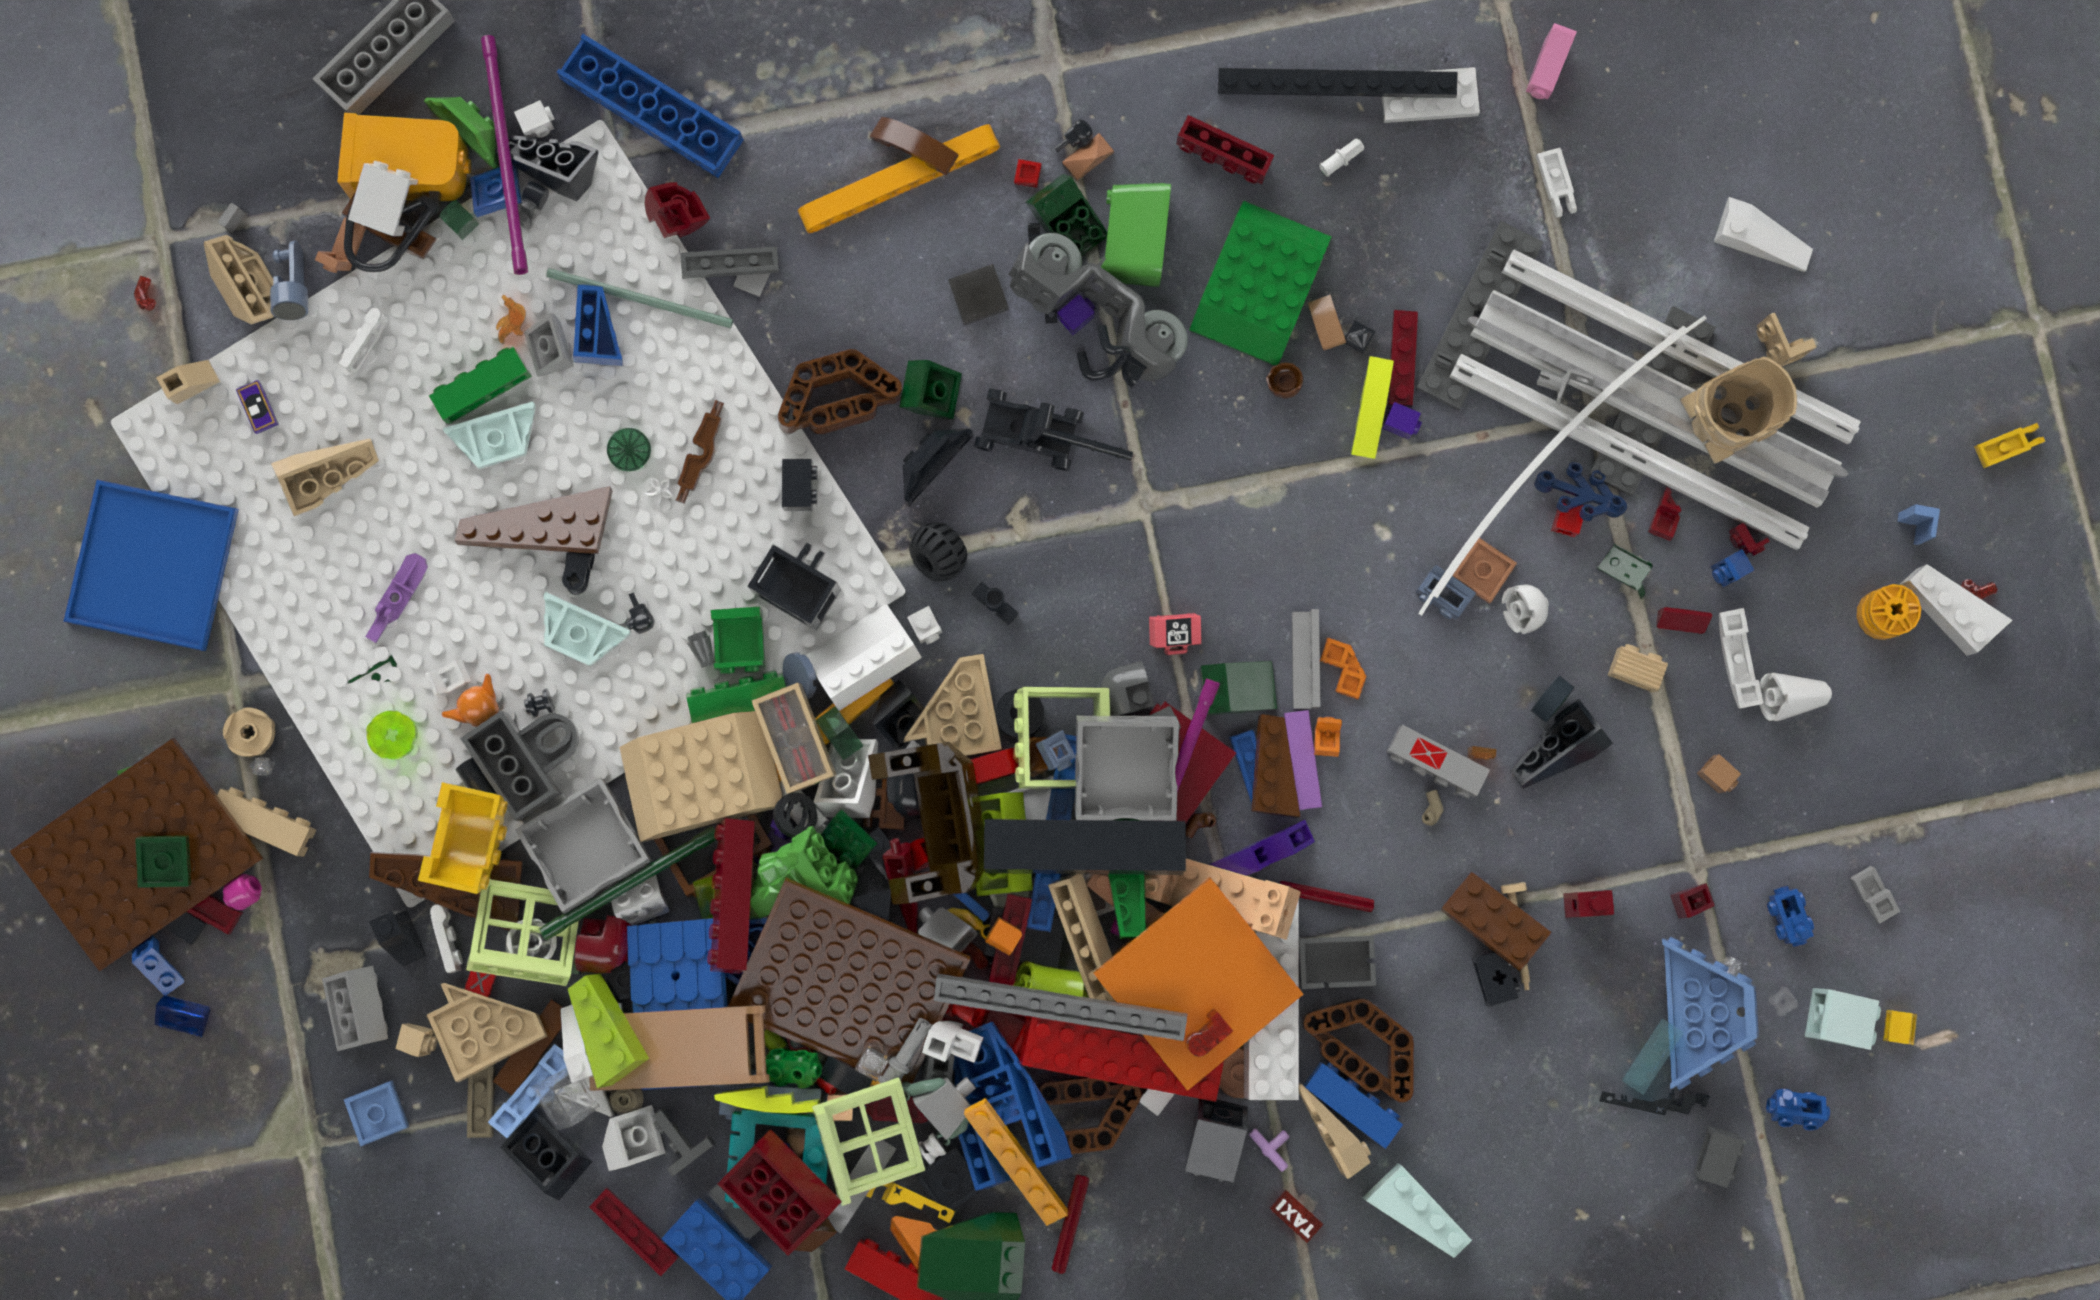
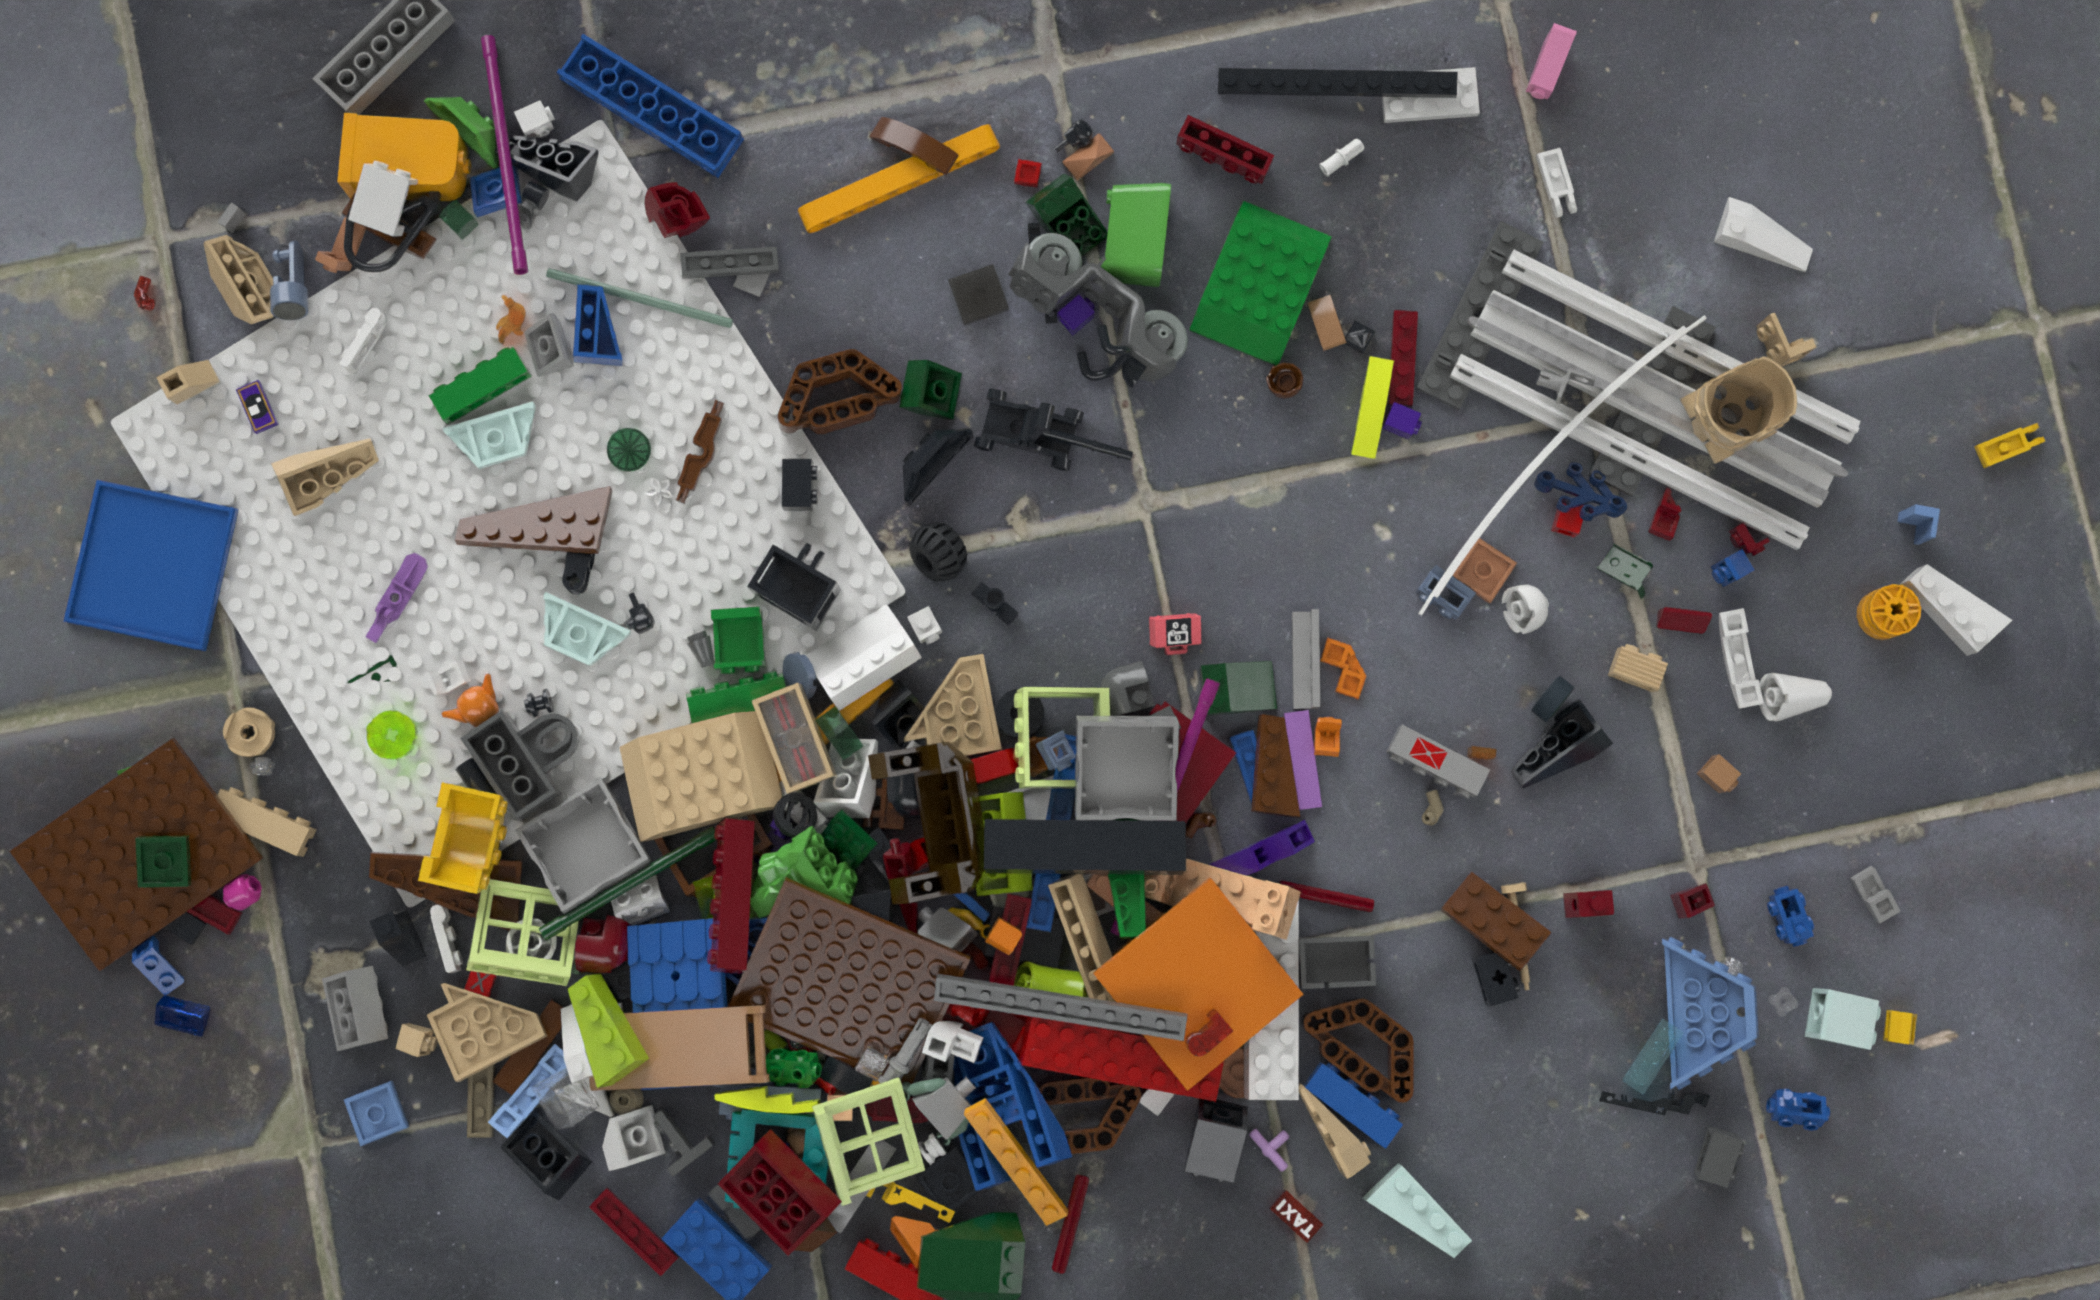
clear red arm [1961,579,1998,599] -> none

